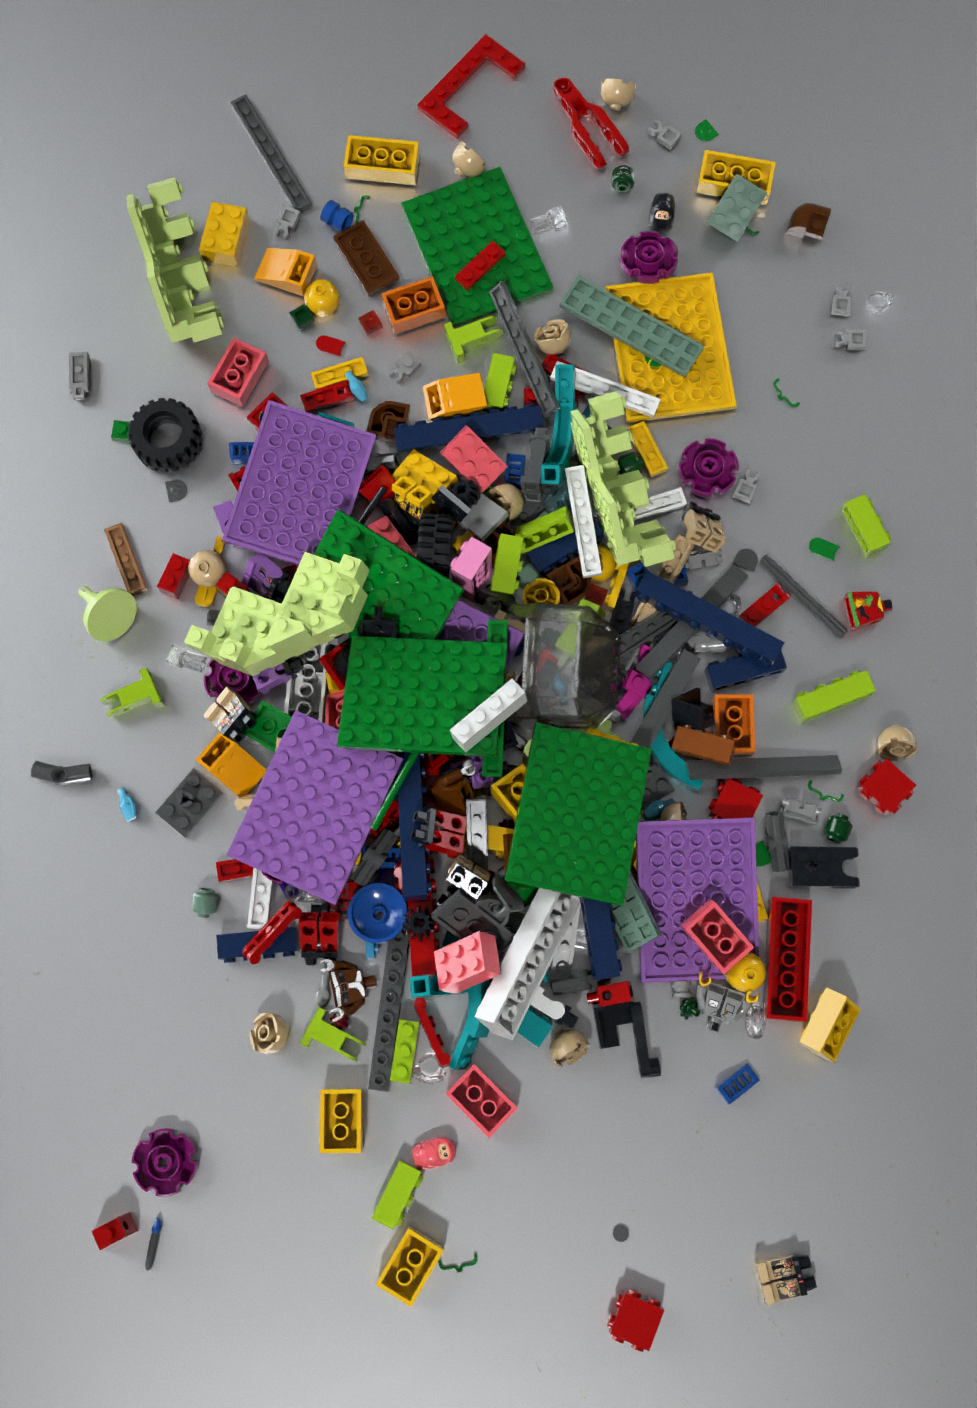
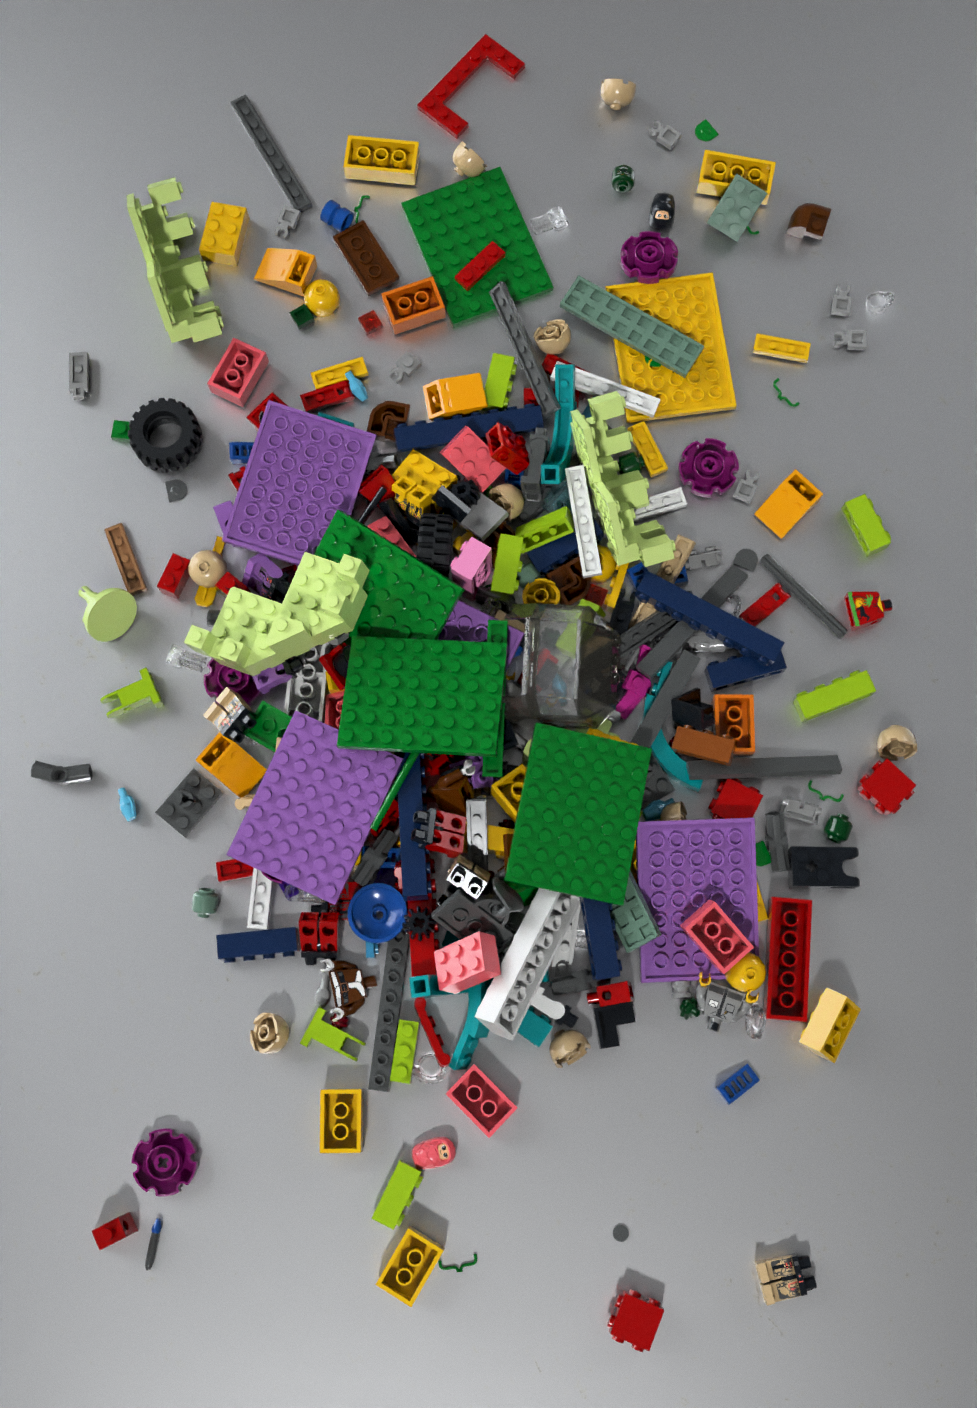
red plate [242,901,302,965] -> none
red piece [316,335,346,356] -> none
black plate [359,607,398,638] -> none
lime piece [444,316,503,363] -> none
white brick [450,679,527,753] -> none
red piece [554,78,629,170] -> none
black beam [630,1001,661,1079] -> none
tan hips [682,501,727,553] -> none
green piece [809,538,840,561] -> none
none -> red brick [486,422,530,475]
none -> yellow plate [753,333,811,363]
none -> light orange slope [754,469,823,539]

